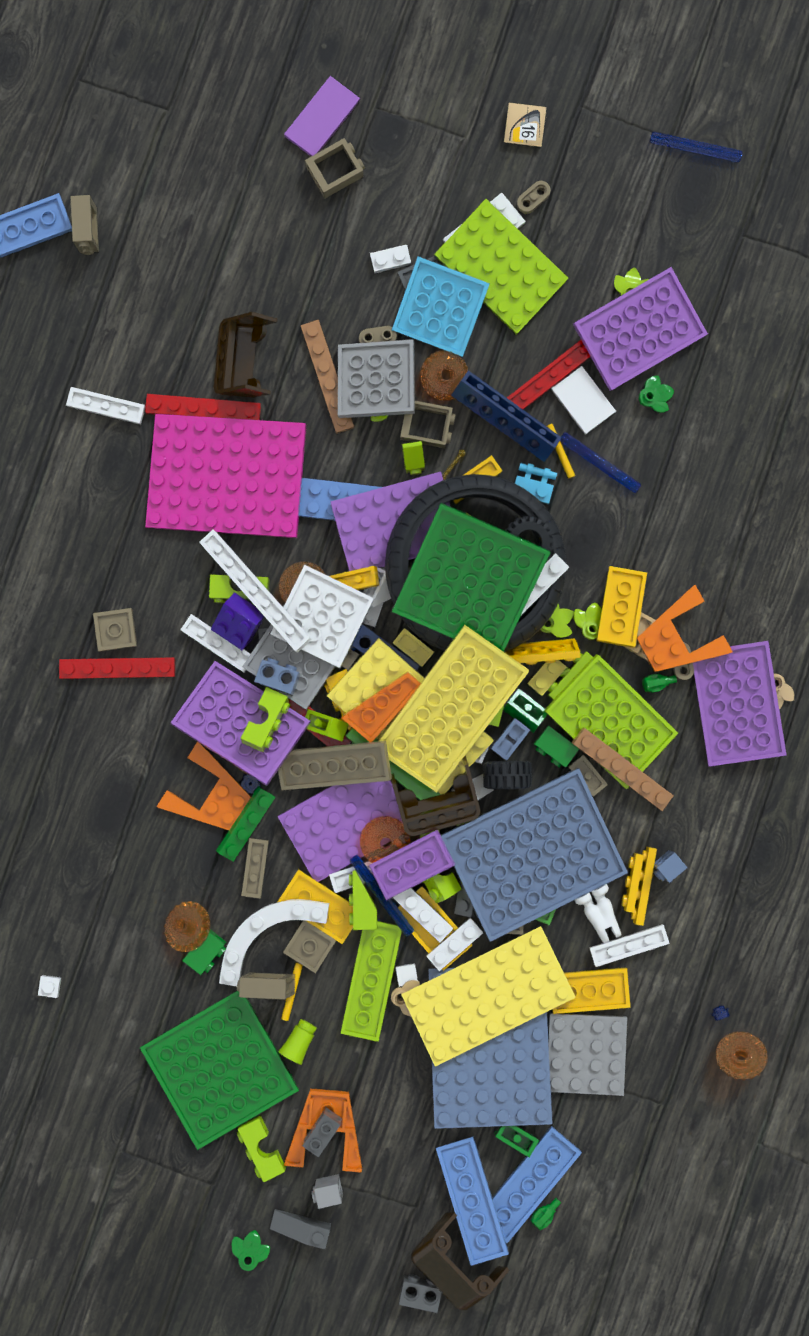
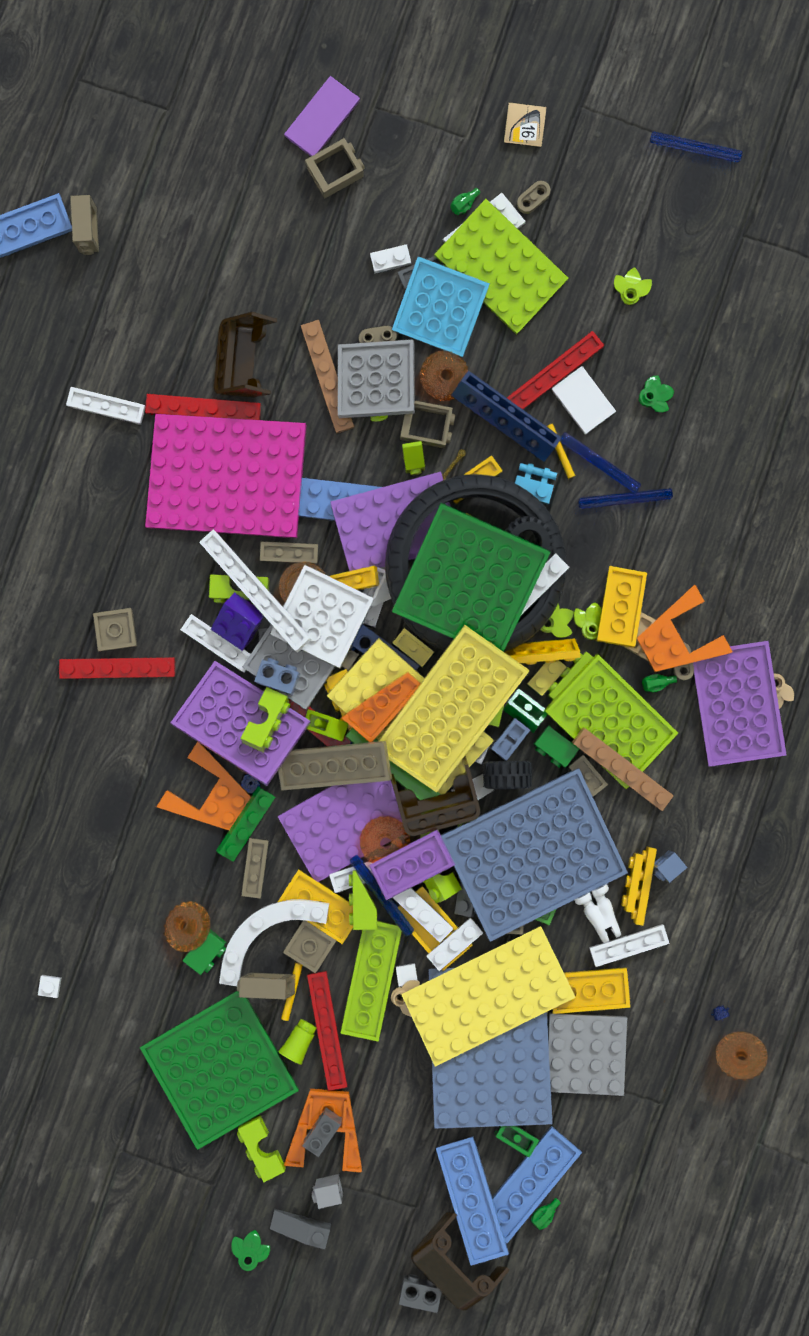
medium lavender plate [573,267,708,391] -> none
none -> dark tan plate [260,542,318,564]
none -> red plate [307,971,347,1091]
none -> green piece [450,188,480,215]
none -> clear blue axle [578,488,673,508]

